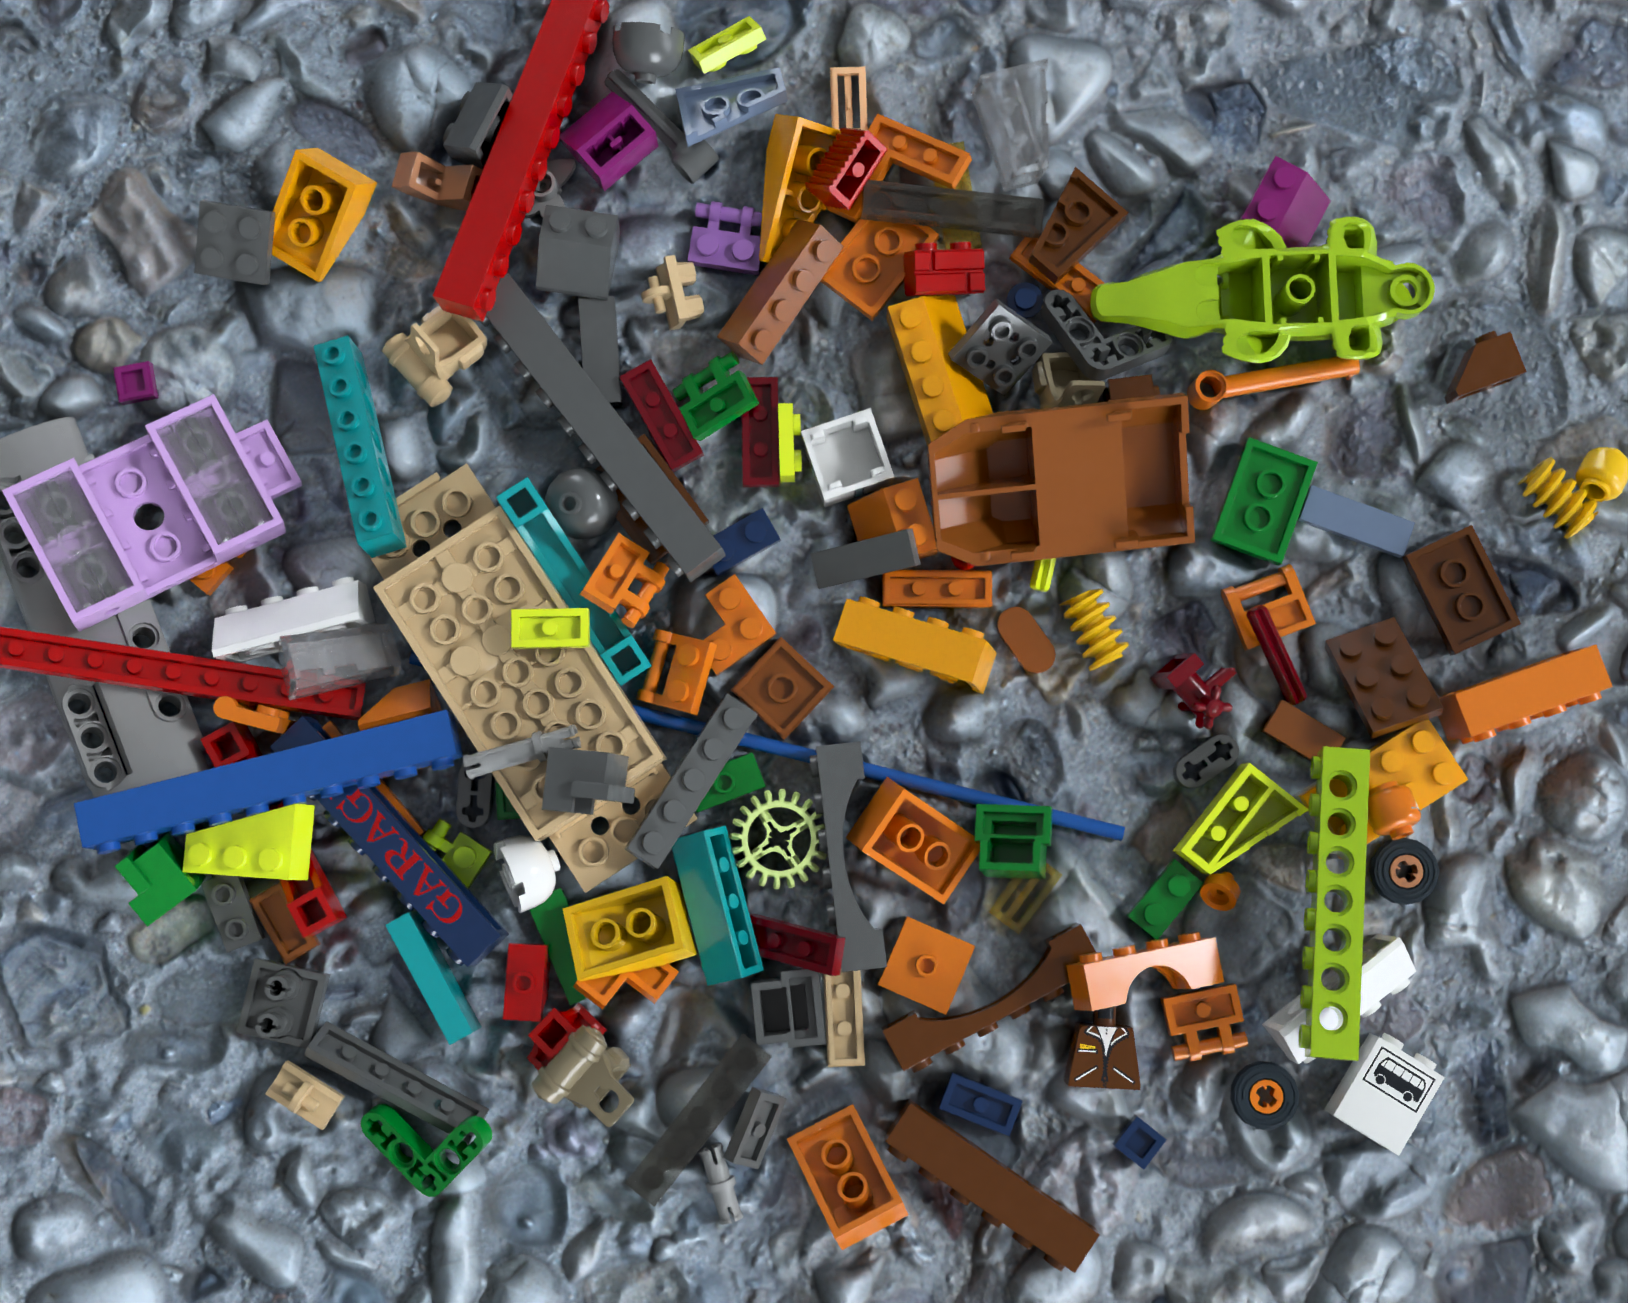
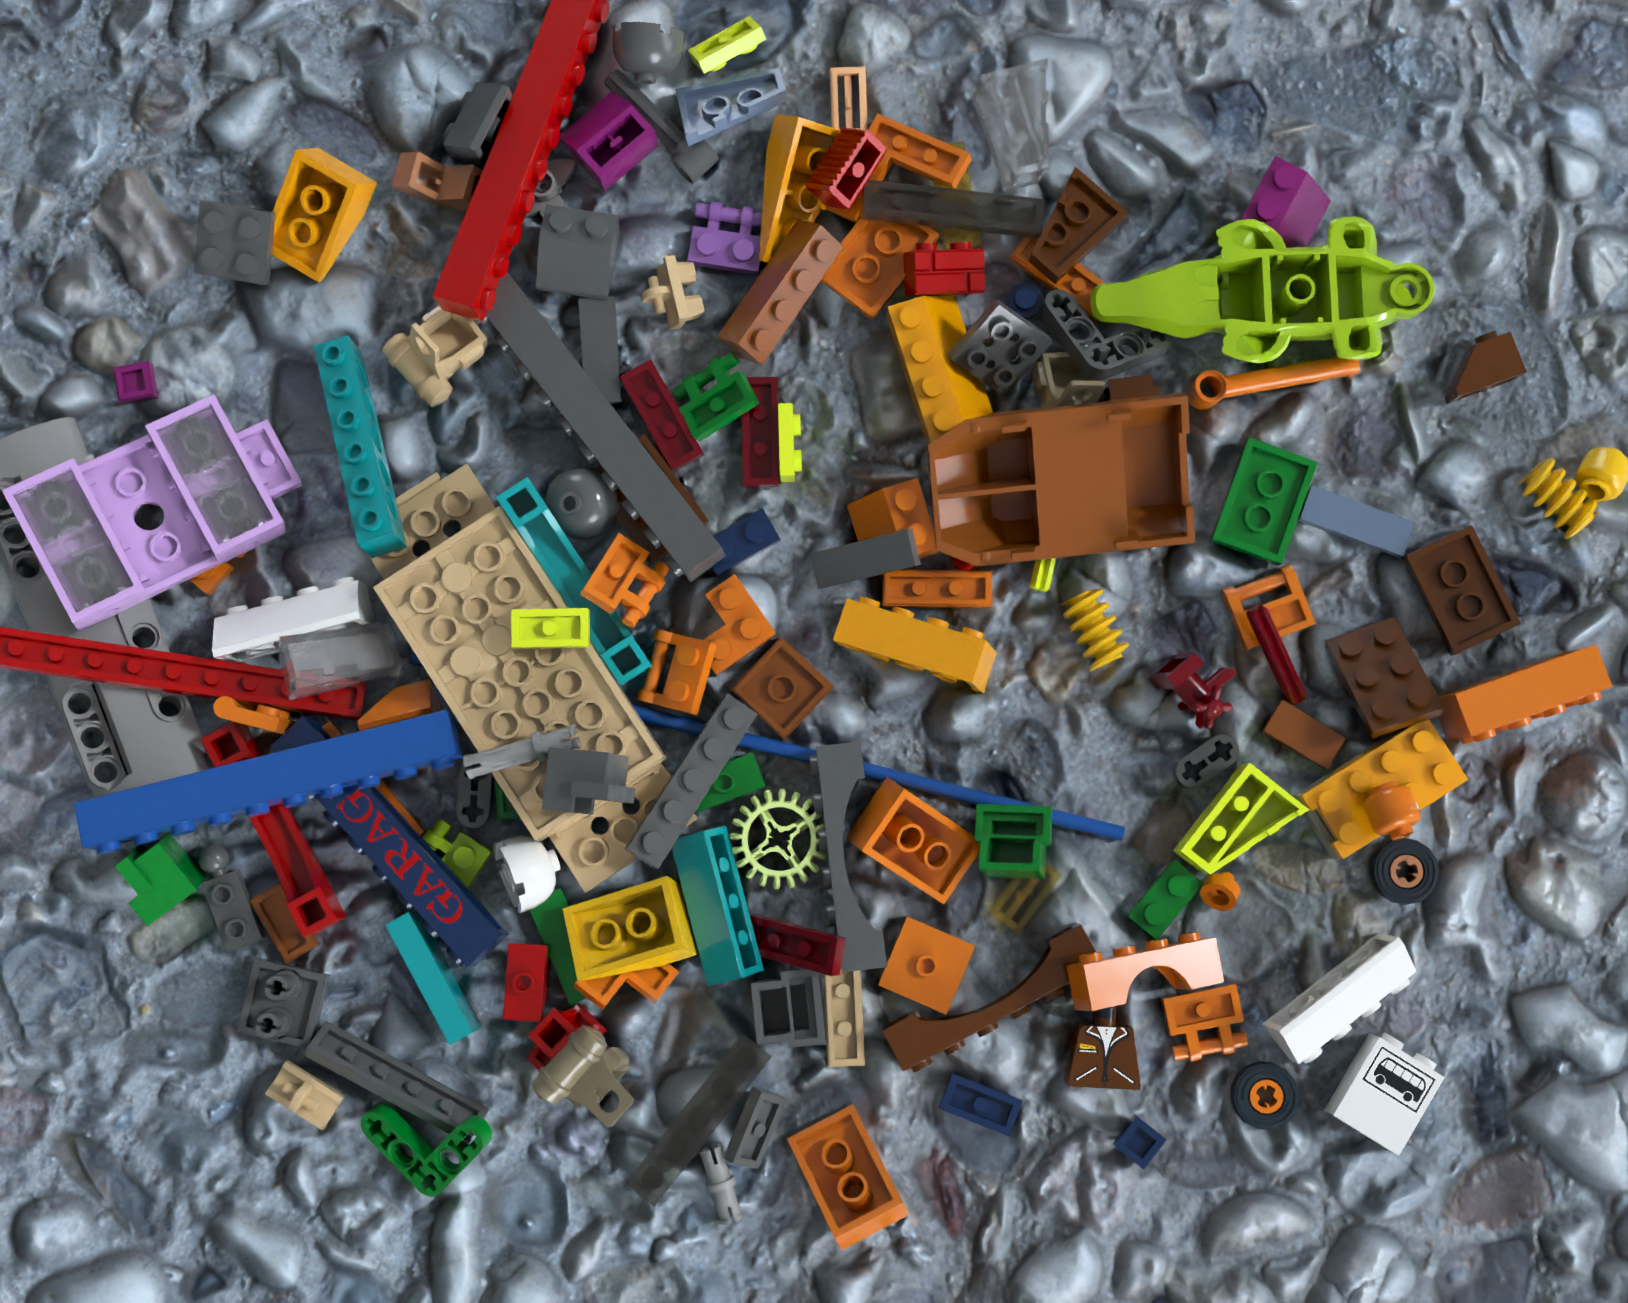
neon yellow wedge [182,804,315,880] -> none
white container [801,408,894,507] -> none
reddish brown brick [884,1099,1100,1273] -> none
dark orange tile [996,607,1056,674] -> none
lime brick [1298,746,1370,1061] -> none

